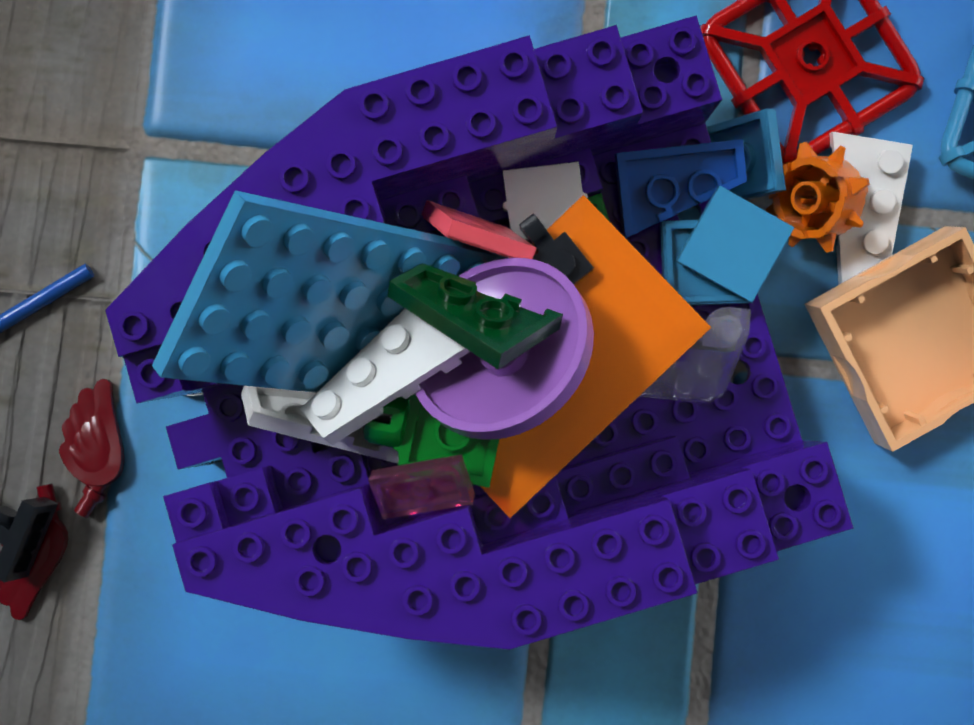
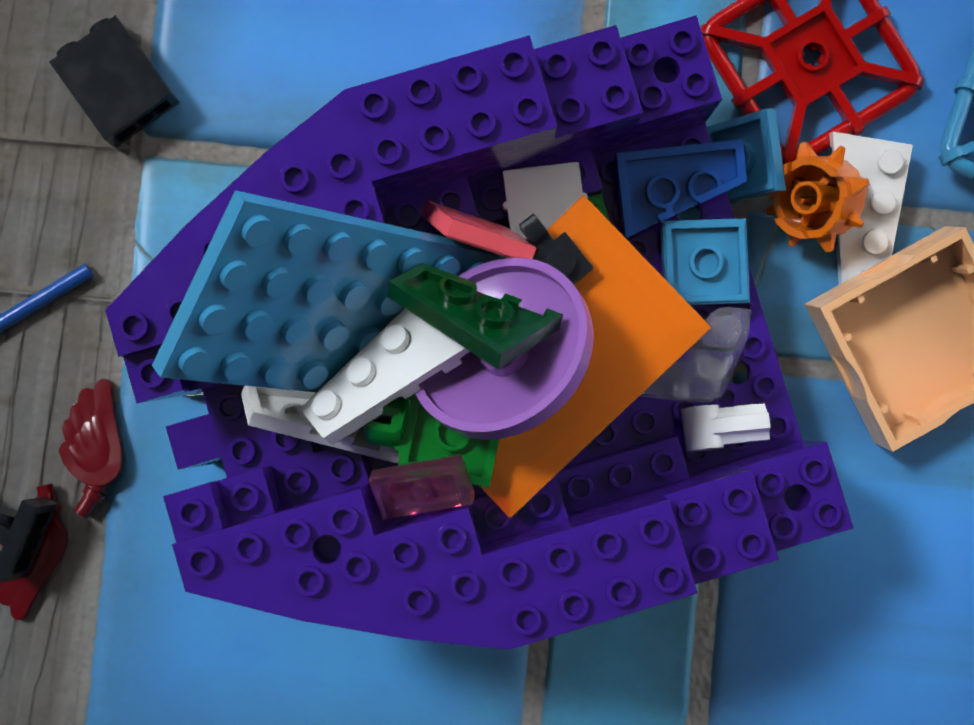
dark azure tile [676,186,795,303] -> none
none -> black brick [49,15,180,148]
none -> white piece [680,403,771,452]

